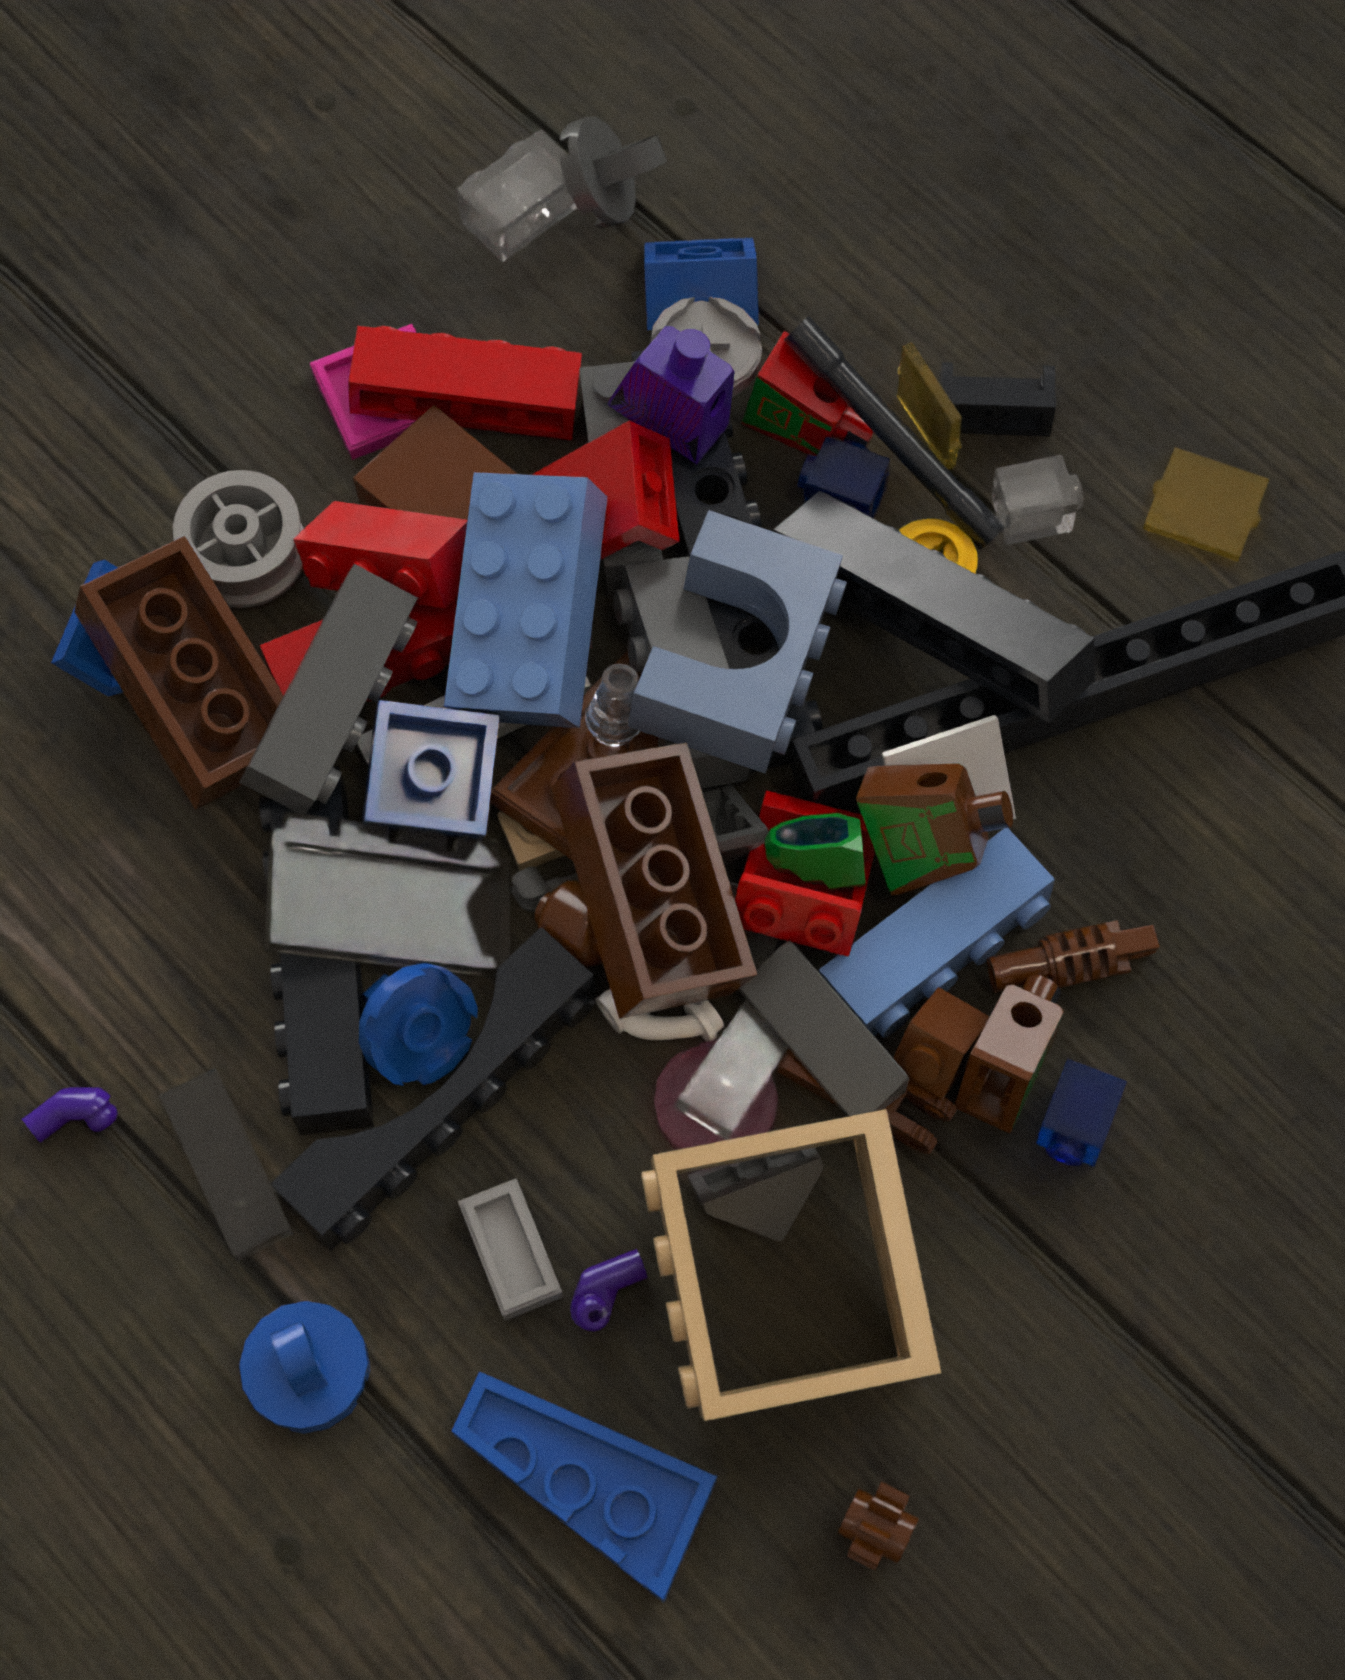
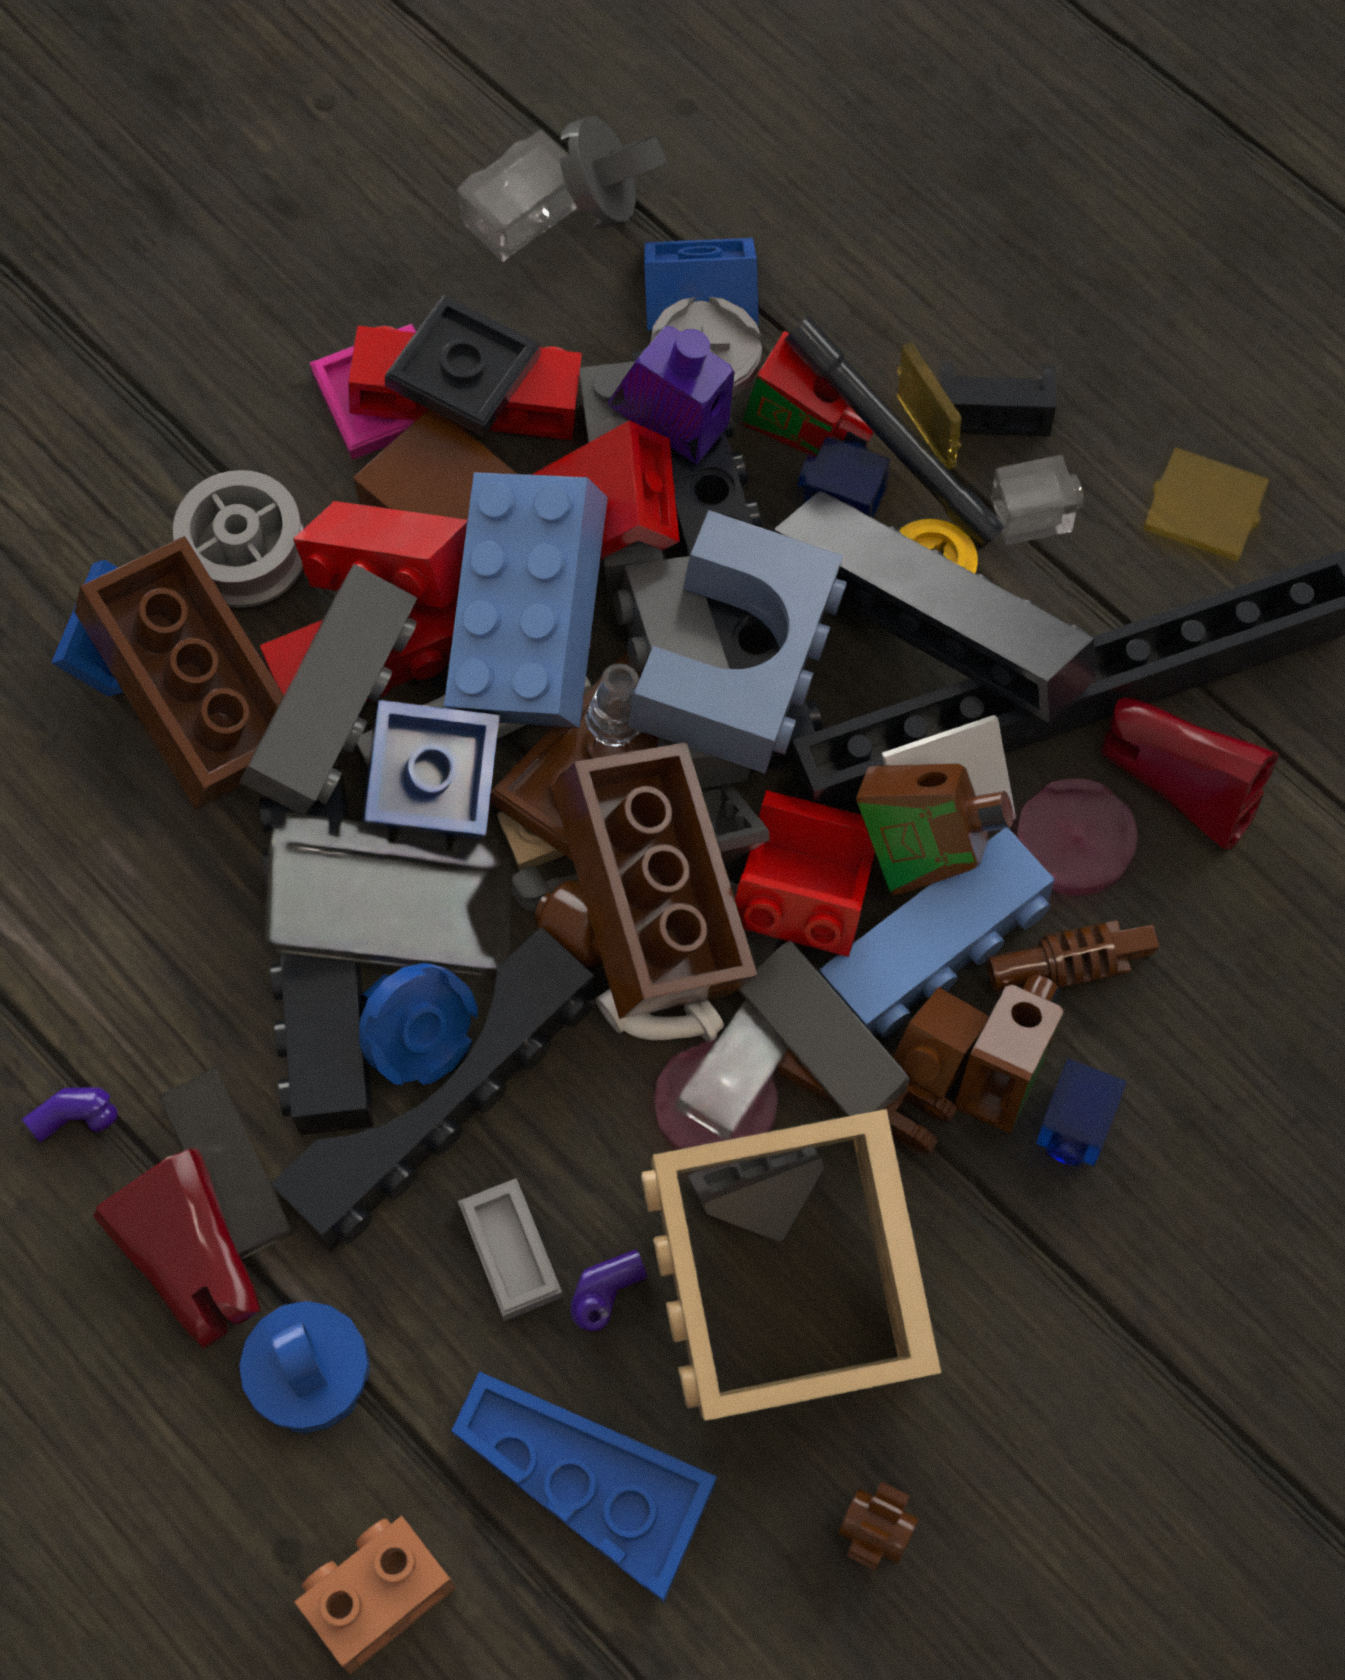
green rock [765,813,866,891] -> none
none -> dark red piece [93,1148,261,1349]
none -> nougat brick [294,1516,456,1674]
none -> black tile [385,294,541,437]
none -> clear pink tile [1016,778,1138,896]
none -> dark red piece [1100,697,1279,851]

